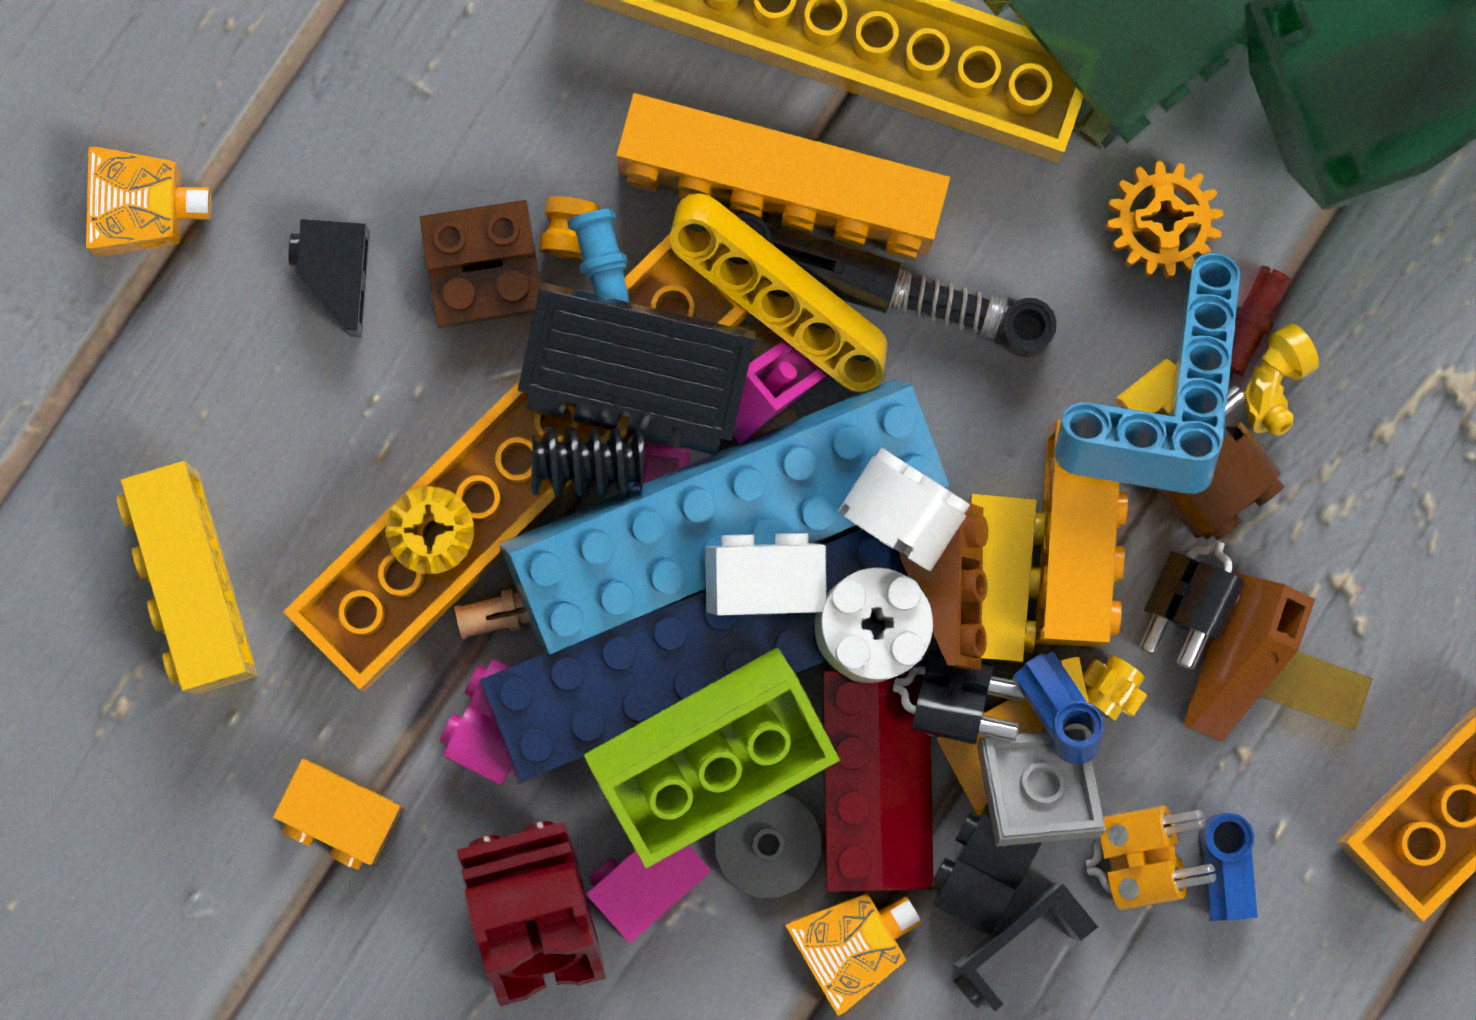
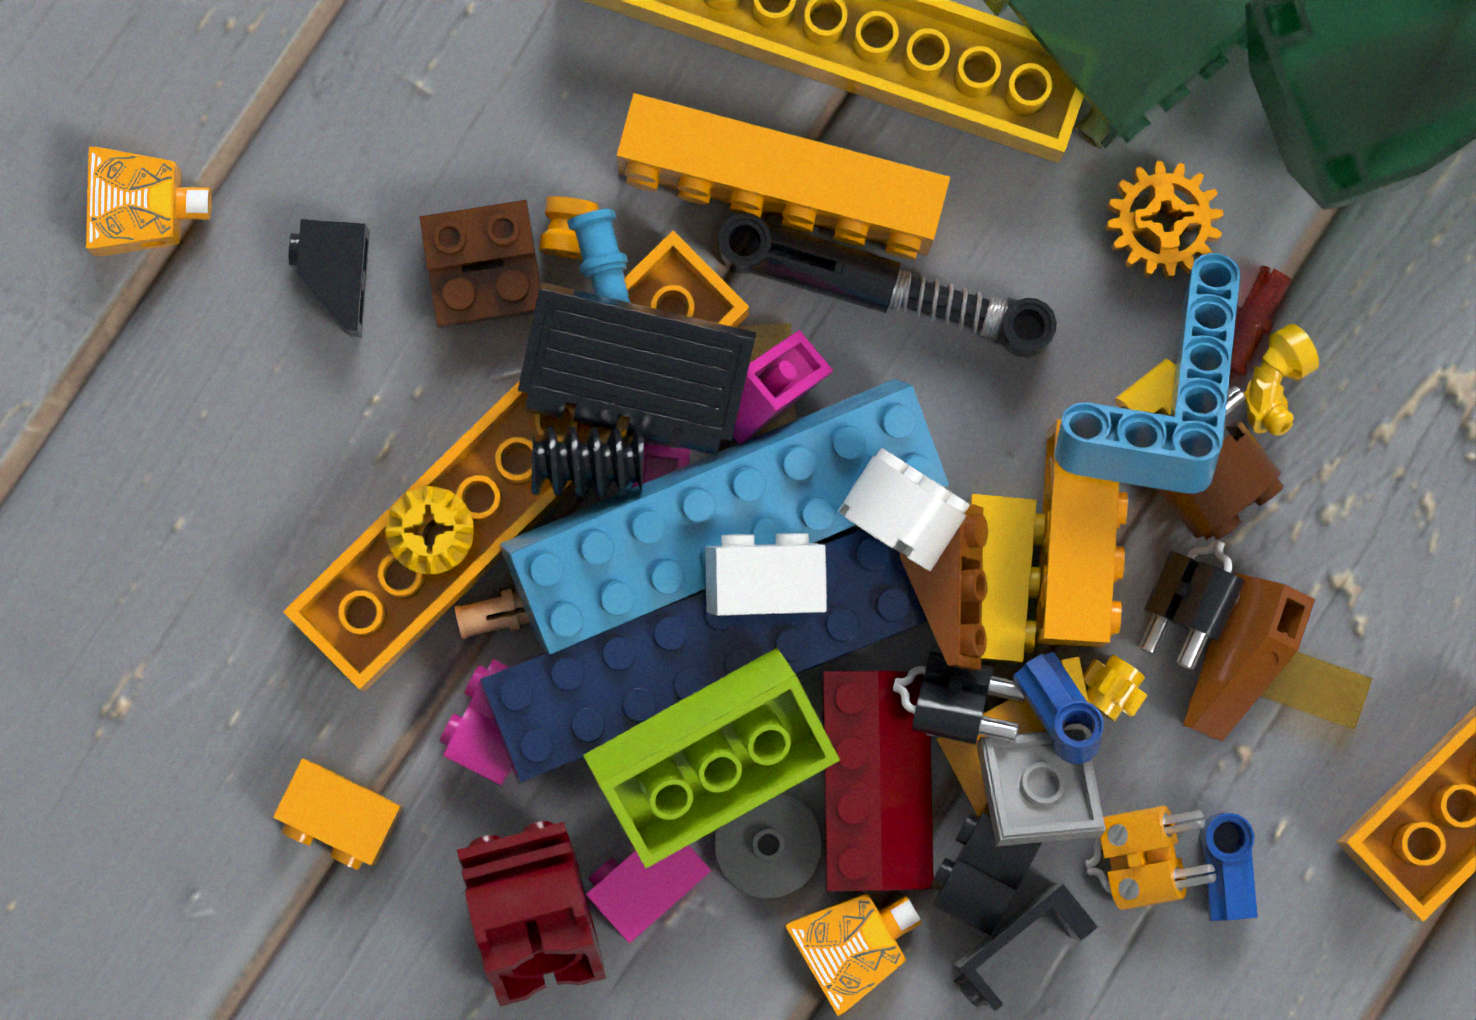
yellow brick [116,461,258,695] -> none
yellow beam [669,193,888,393] -> none
white brick [815,568,933,683] -> none

